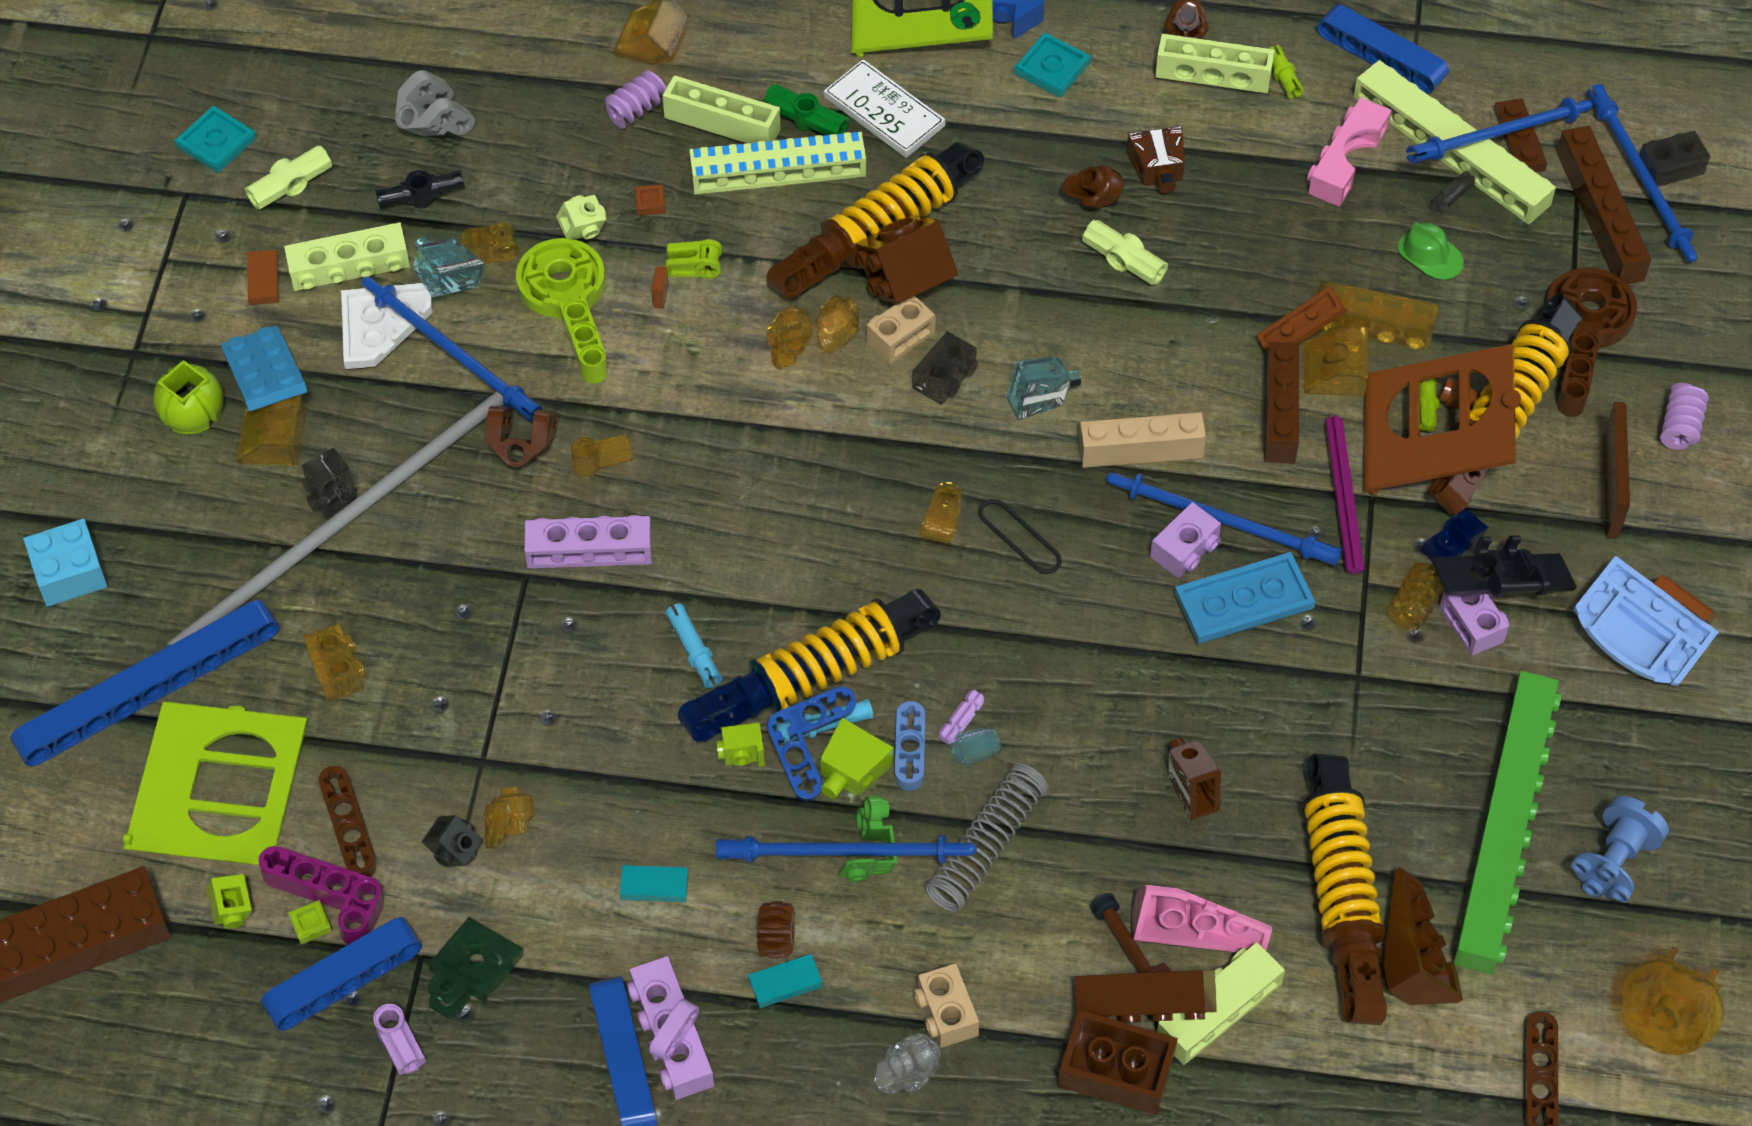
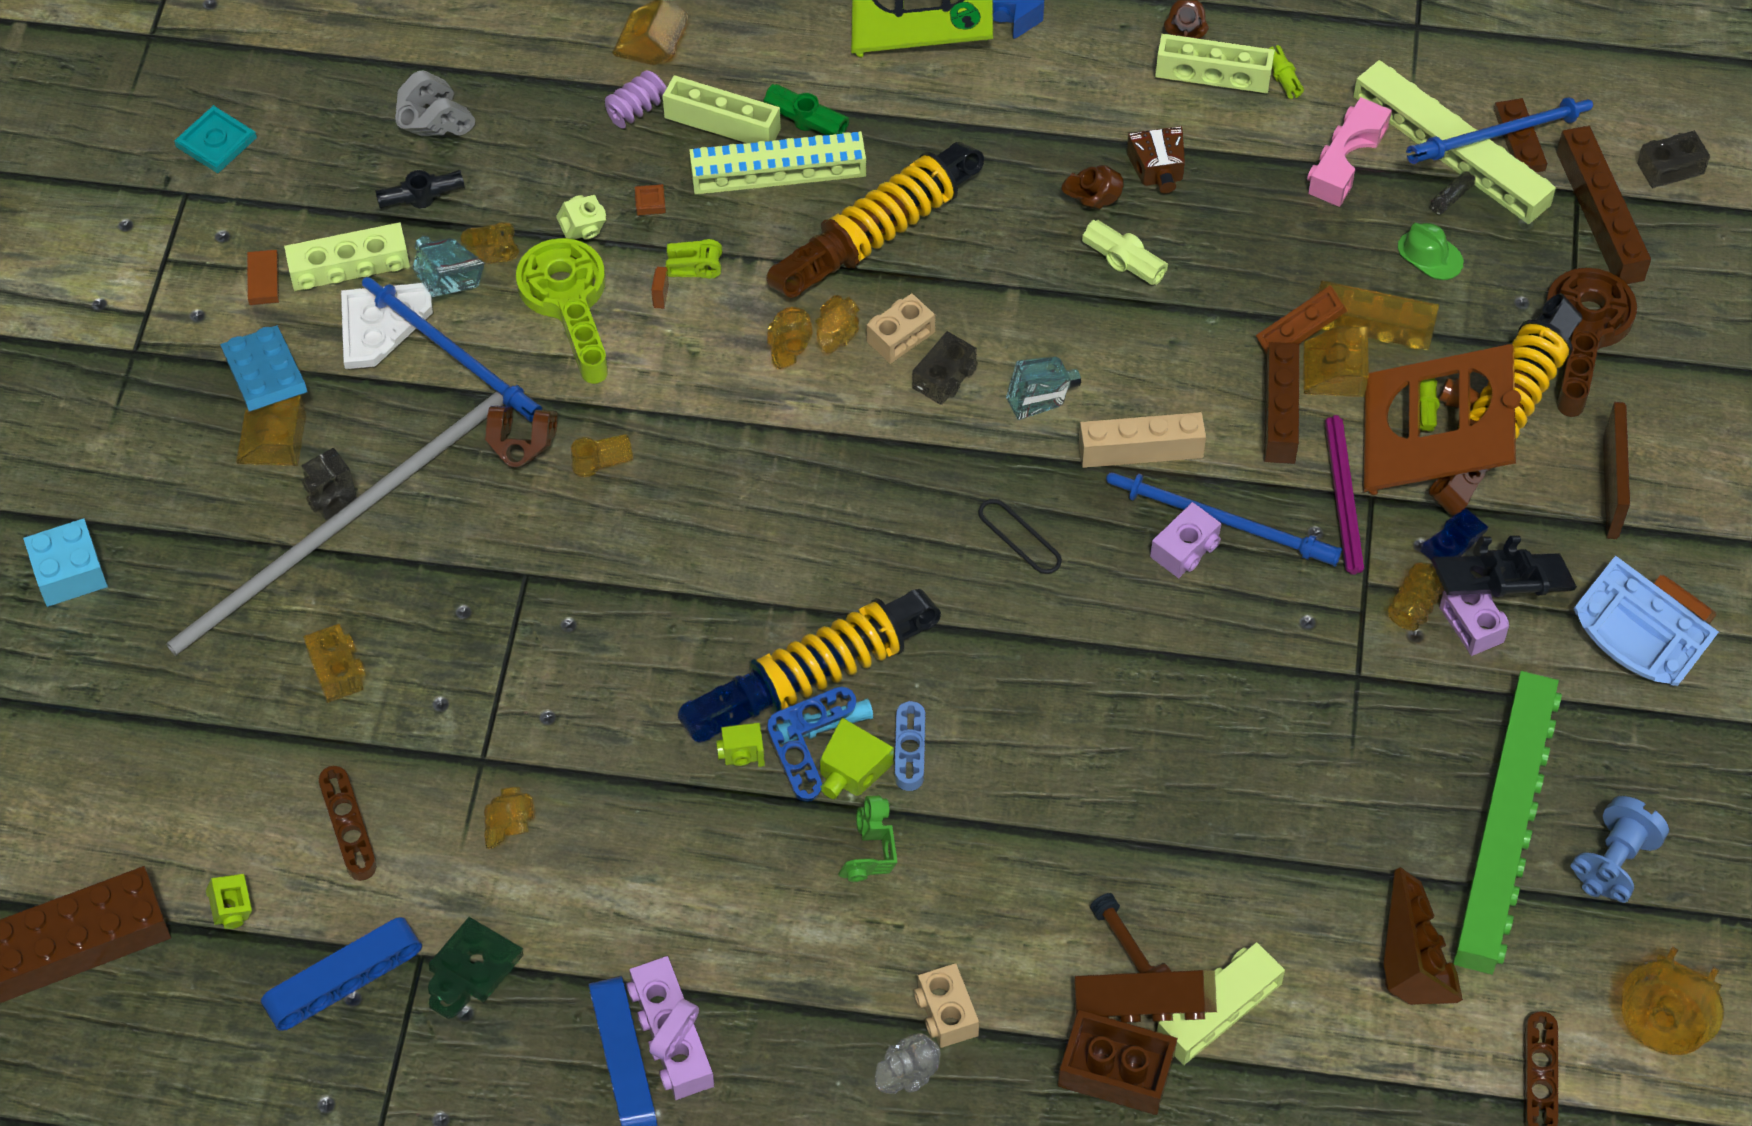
blue beam [10,600,279,766] -> none
lime door [123,701,308,865] -> none
lime piece [153,360,224,434] -> none
yellowish green piece [245,145,332,209] -> none
magenta beam [259,846,384,945] -> none
lime tile [288,900,332,945] -> none
lavender piece [373,1004,426,1075] -> none
pearl dark grey brick [422,815,482,867] -> none
lavender brick [525,515,652,569] -> none
teal tile [620,865,689,902] -> none
medium azure pin [665,603,723,688] -> none
blue bar [716,835,977,864] -> none
teal tile [748,954,823,1009] -> none
reddish brown gear [757,901,796,959] -> none
white tile [824,60,946,158] -> none
reddish brown brick [855,215,959,304] -> none
clear yellow piece [920,482,962,545] -> none
light grey piece [926,763,1048,912] -> none
lavender axle [939,690,984,745] -> none
clear light blue brick [951,726,1001,766] -> none
teal tile [1014,32,1092,98] -> none
bright pink wedge [1131,885,1272,952] -> none
reddish brown torso [1167,738,1221,821] -> none
dark azure plate [1174,552,1316,644] -> none
piece [1302,753,1387,1025] -> none
blue beam [1317,4,1449,93] -> none
blue bar [1587,84,1697,262] -> none
lavender piece [1660,383,1709,450] -> none

